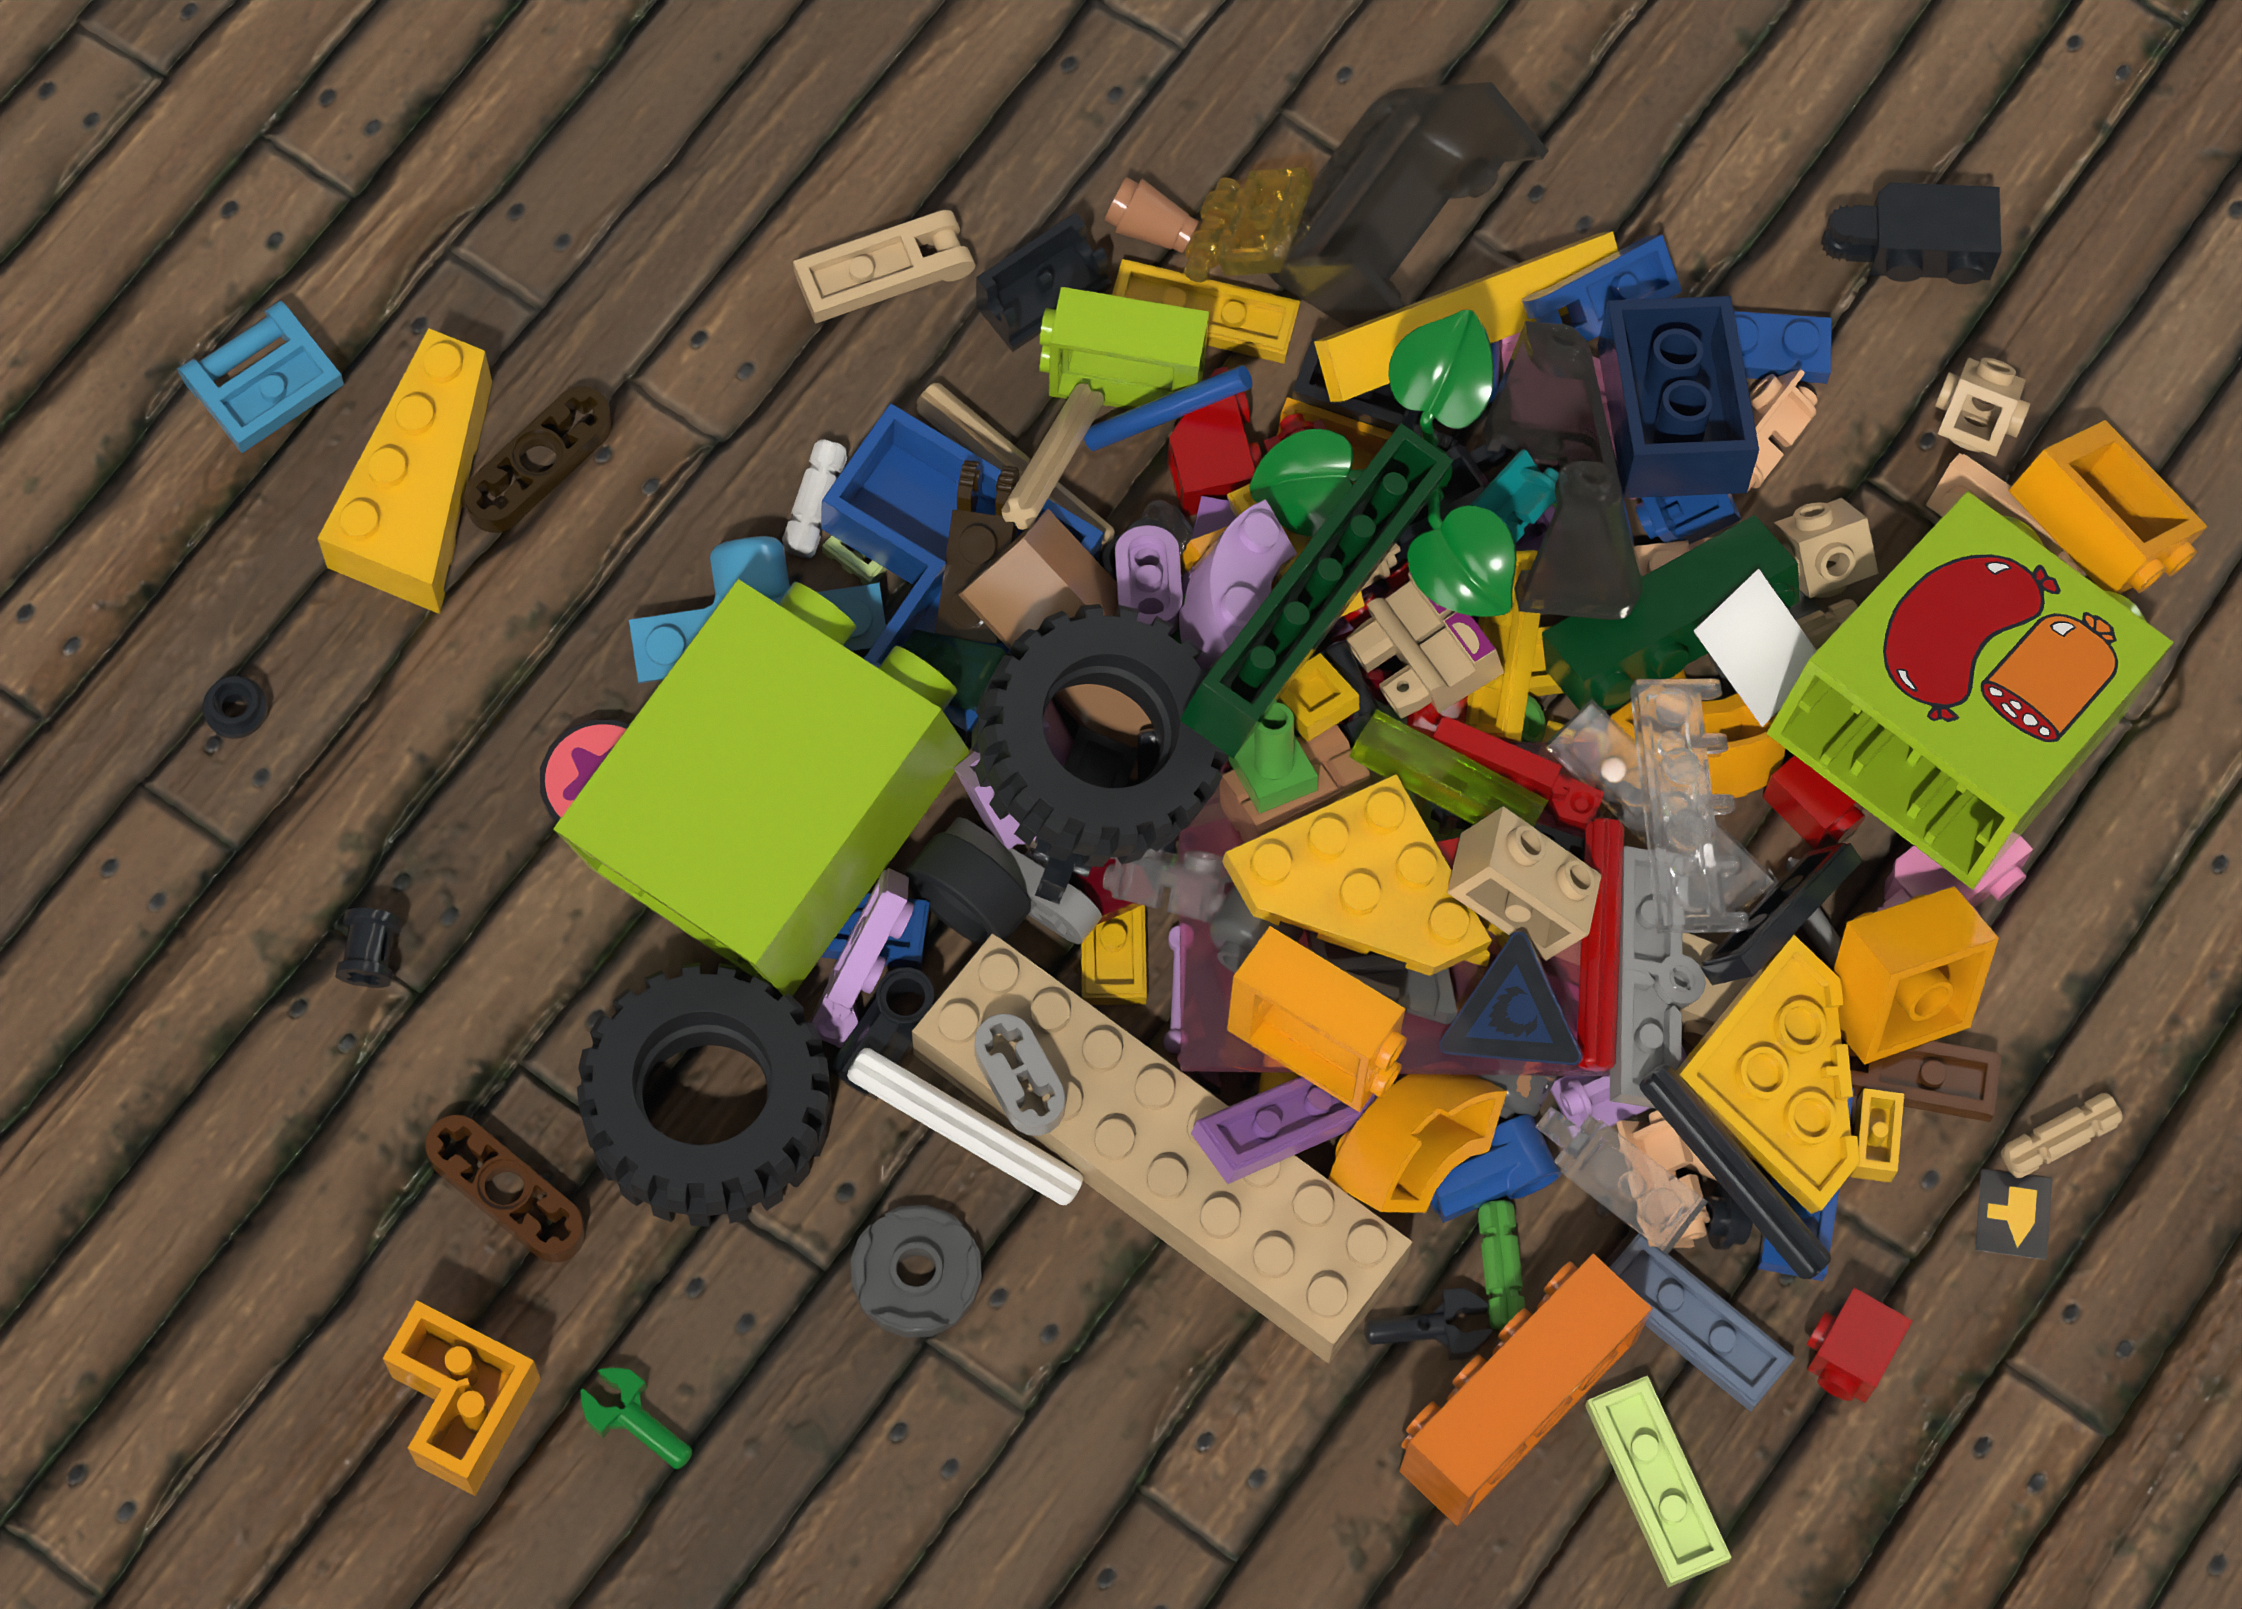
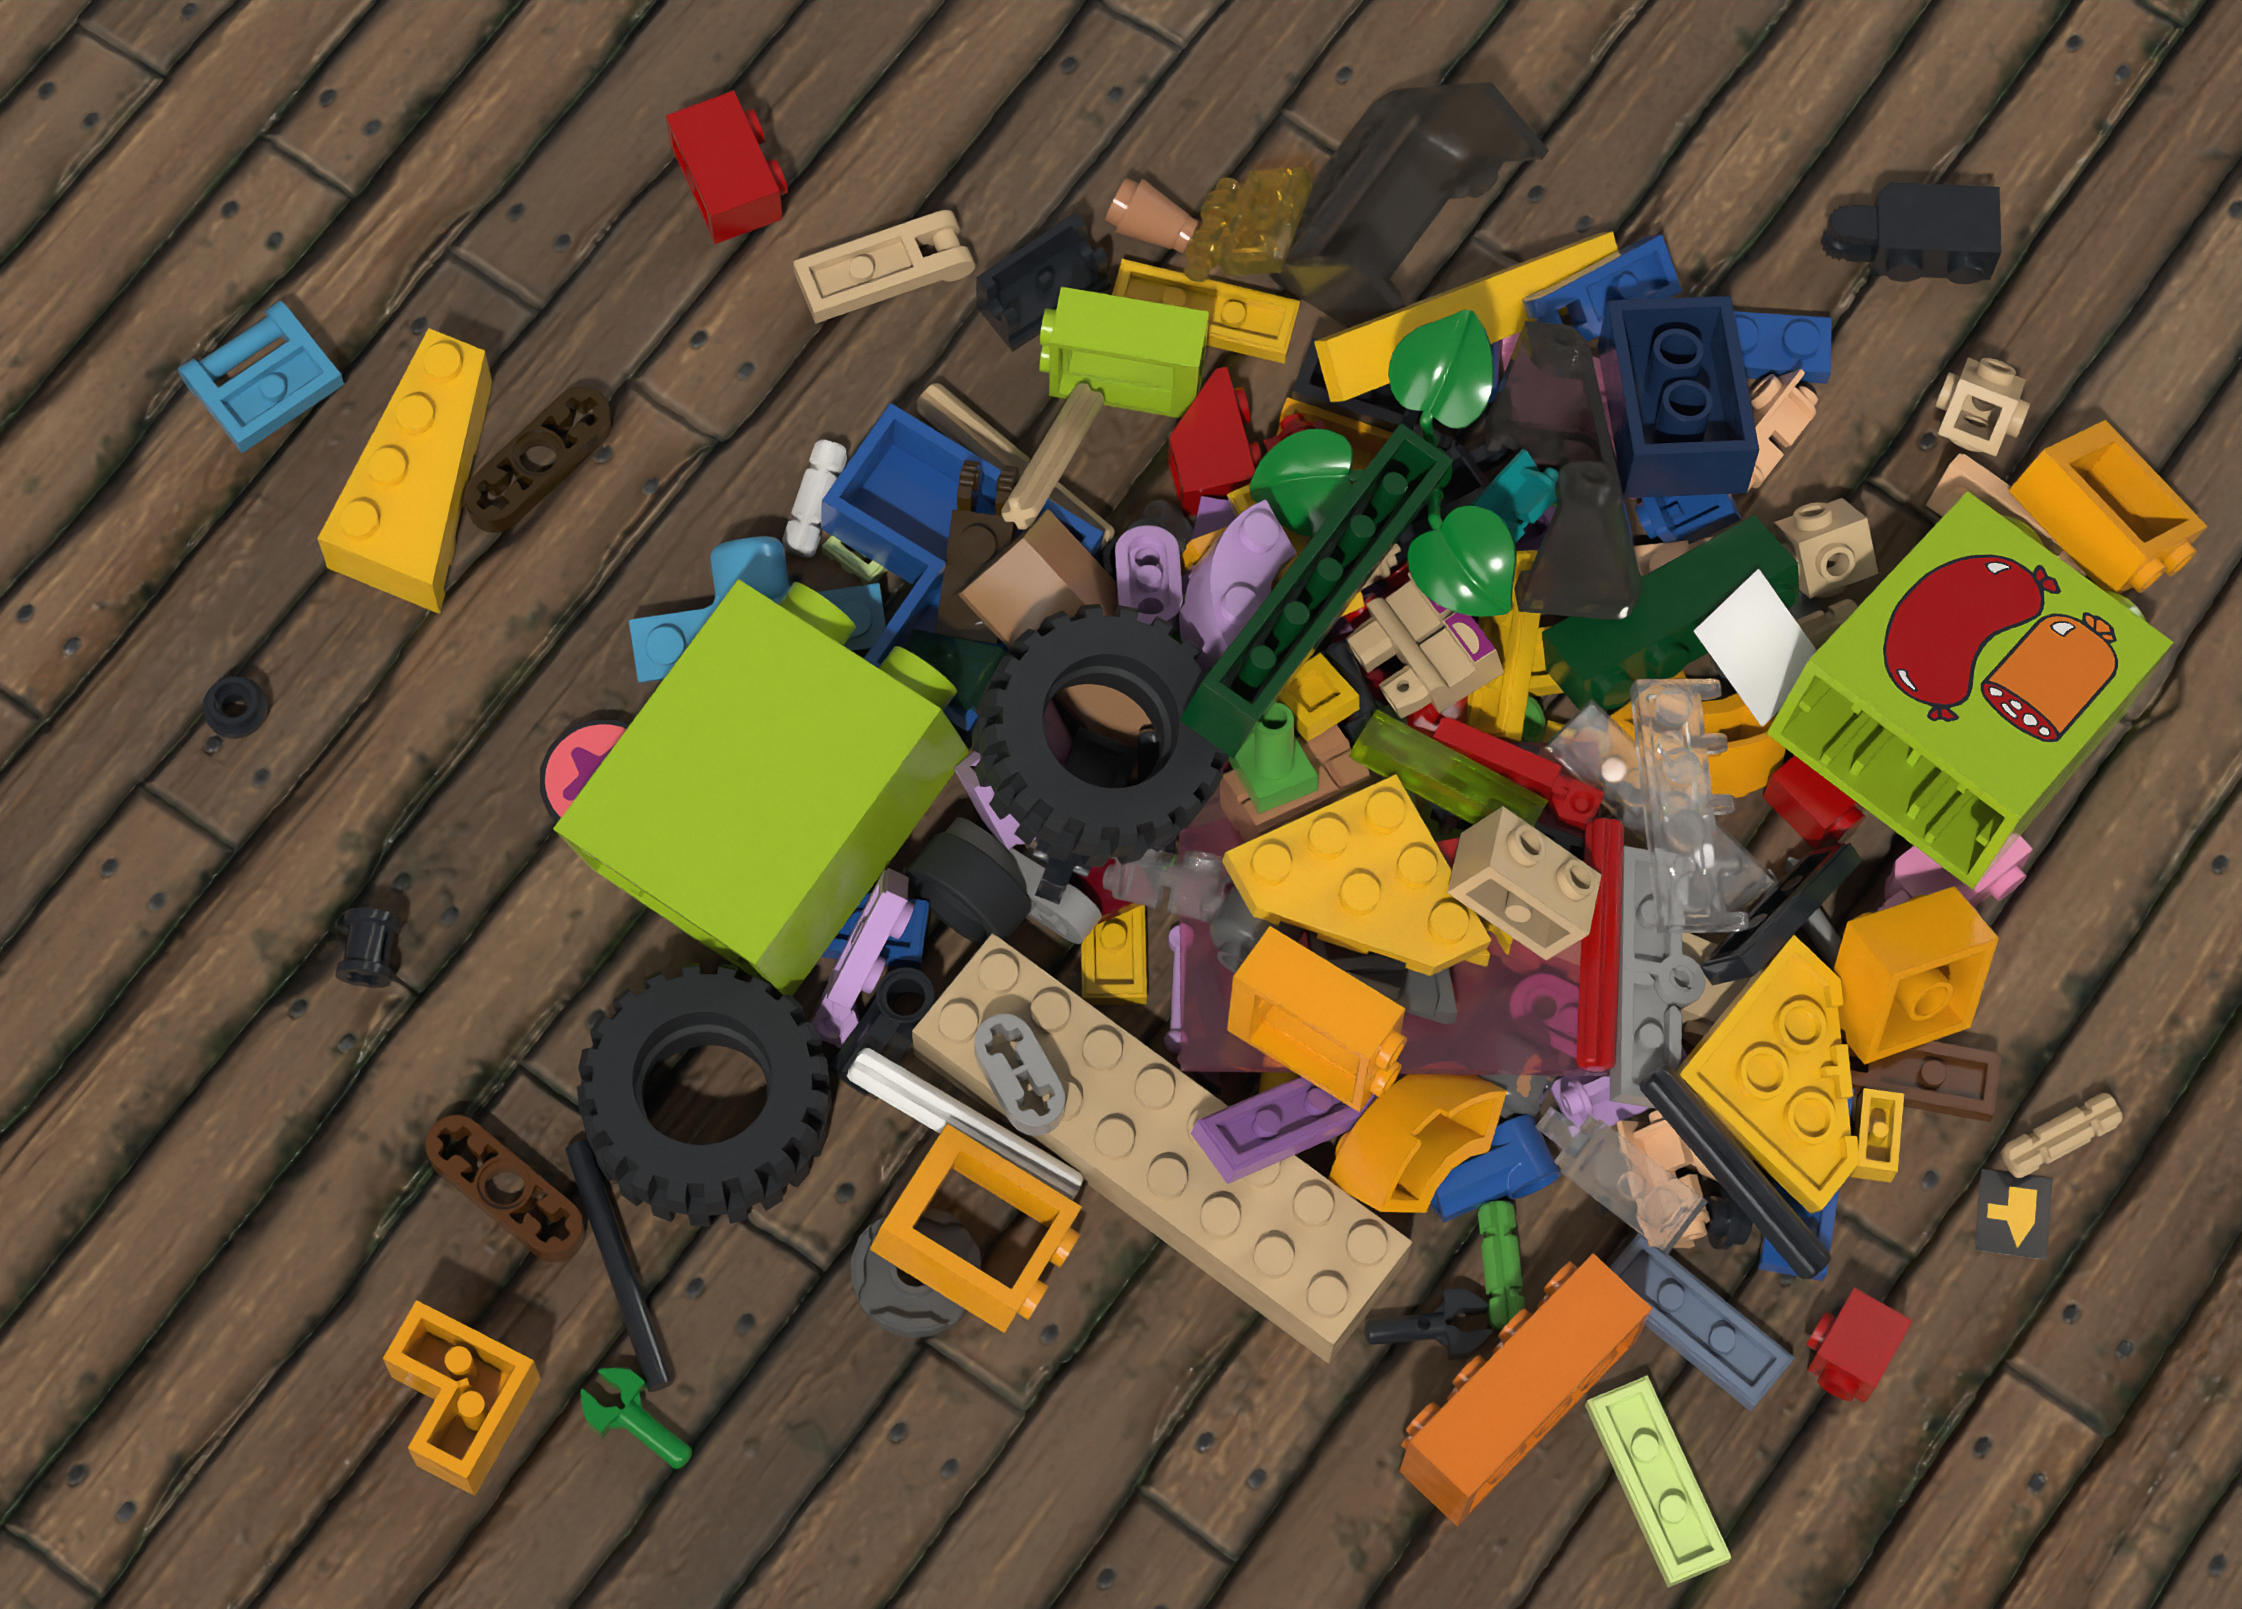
blue bar [1084,365,1252,451] -> none
black piece [1439,932,1583,1065] -> none
none -> black bar [565,1140,673,1392]
none -> red brick [666,90,788,245]
none -> light orange window [869,1123,1082,1333]

